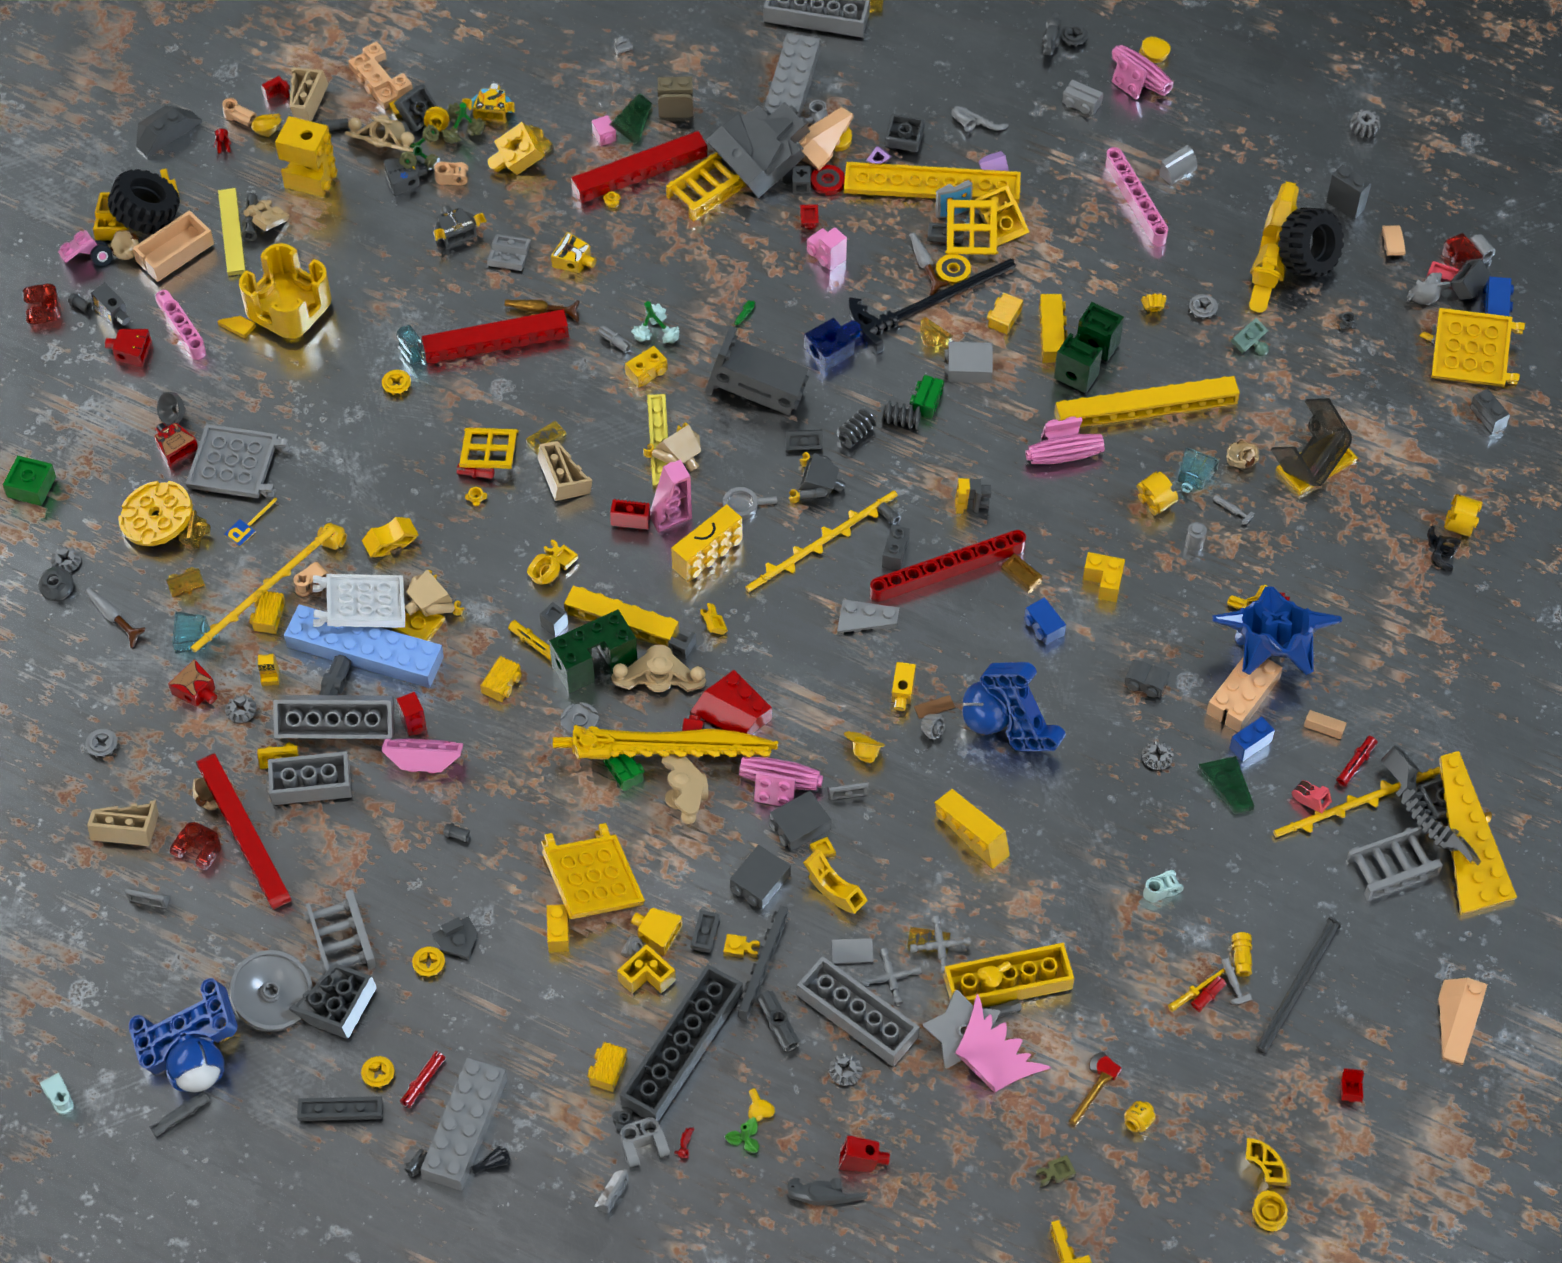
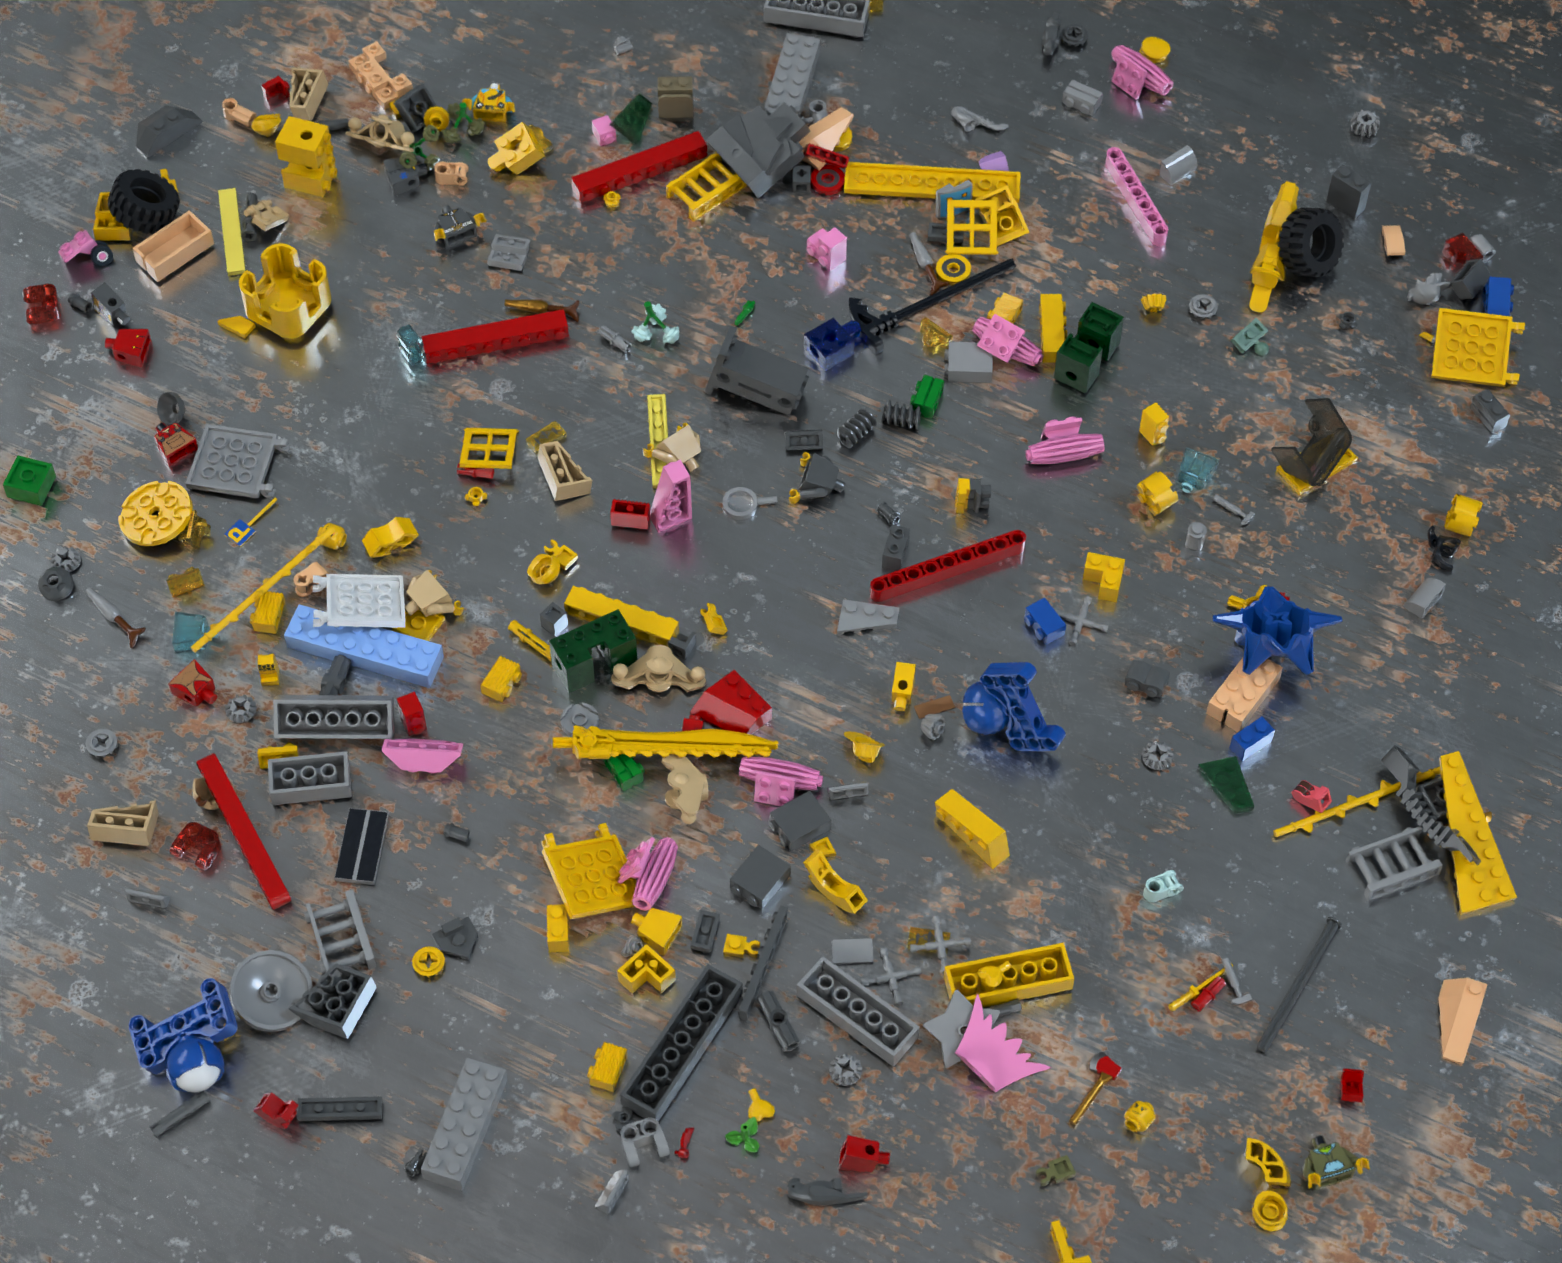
light aqua piece [40,1073,74,1115] -> none
tan hair [110,230,139,260] -> none
bright pink piece [155,289,206,360] -> none
red piece [214,128,232,154] -> none
yellow gear [361,1056,395,1089] -> none
yellow gear [382,370,411,395] -> none
red pin [400,1051,446,1108] -> none
black cone [472,1145,511,1174] -> none
yellow torso [551,232,596,273] -> none
yellow brick [625,346,668,388] -> none
yellow brick [671,504,743,582] -> none
yellow plant [745,490,898,593] -> none
red bracket [800,204,819,230] -> none
lavender brick [867,146,892,164] -> none
dark grey brick [884,114,925,152] -> none
pearl gold tile [1002,554,1042,590] -> none
yellow brick [1054,376,1240,428] -> none
tan hair [1226,440,1259,469] -> none
yellow axle [1231,932,1252,977] -> none
light nougat slope [1304,710,1347,740] -> none
red pin [1336,736,1378,787] -> none
coral tile [1427,261,1460,282] -> none
none -> red brick [253,1092,298,1129]
none -> black tile [334,808,389,885]
none -> bright pink plate [618,837,678,911]
none -> red piece [804,143,850,169]
none -> bright pink plate [972,314,1043,366]
none -> light grey piece [1054,596,1109,646]
none -> yellow brick [1139,402,1169,446]
none -> olive torso [1302,1136,1370,1190]
none -> light grey brick [1403,578,1446,619]

